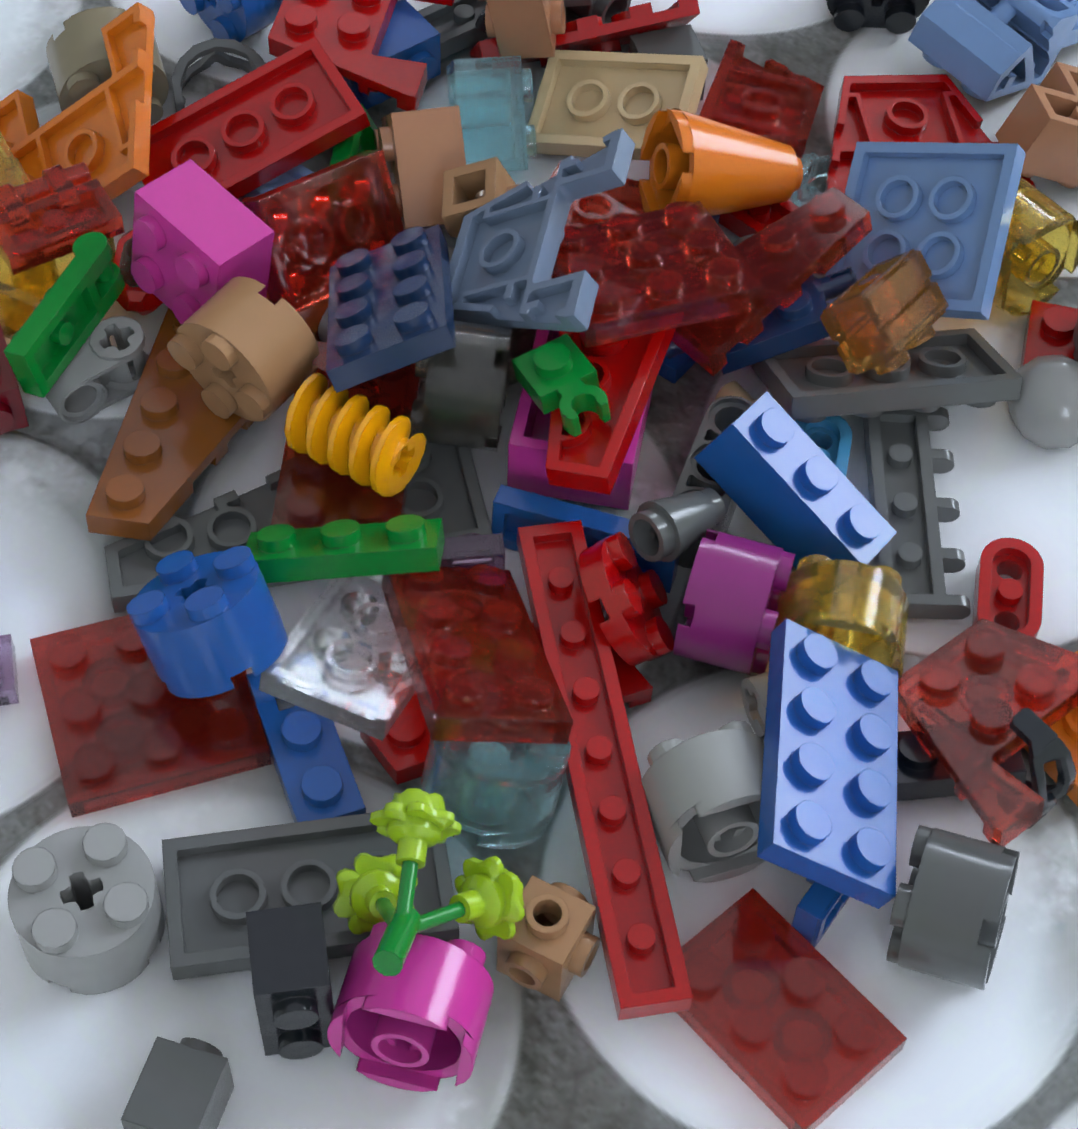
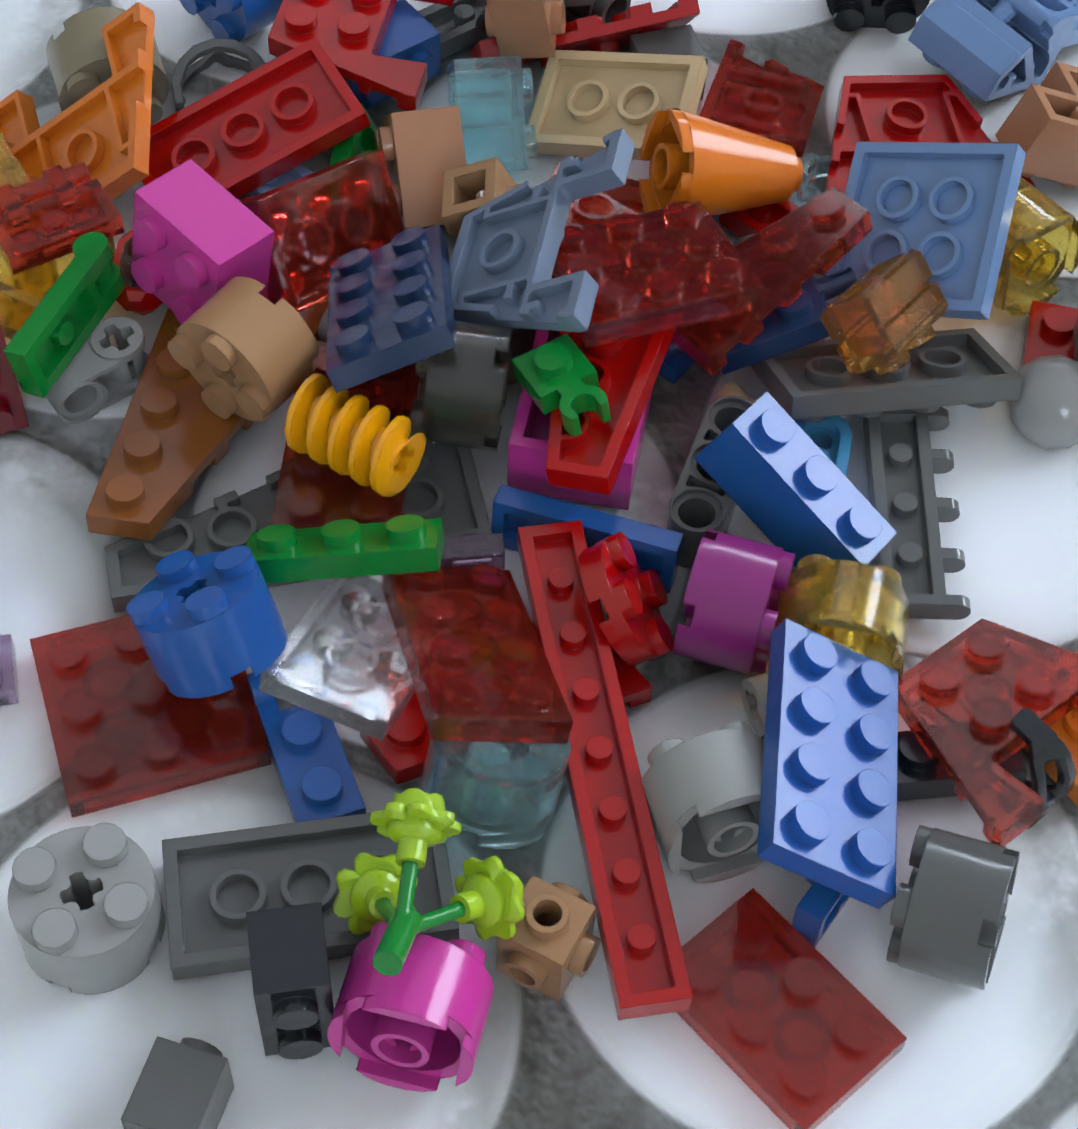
dark grey cone [628,488,726,562] -> none
red plate [972,538,1044,656] -> none

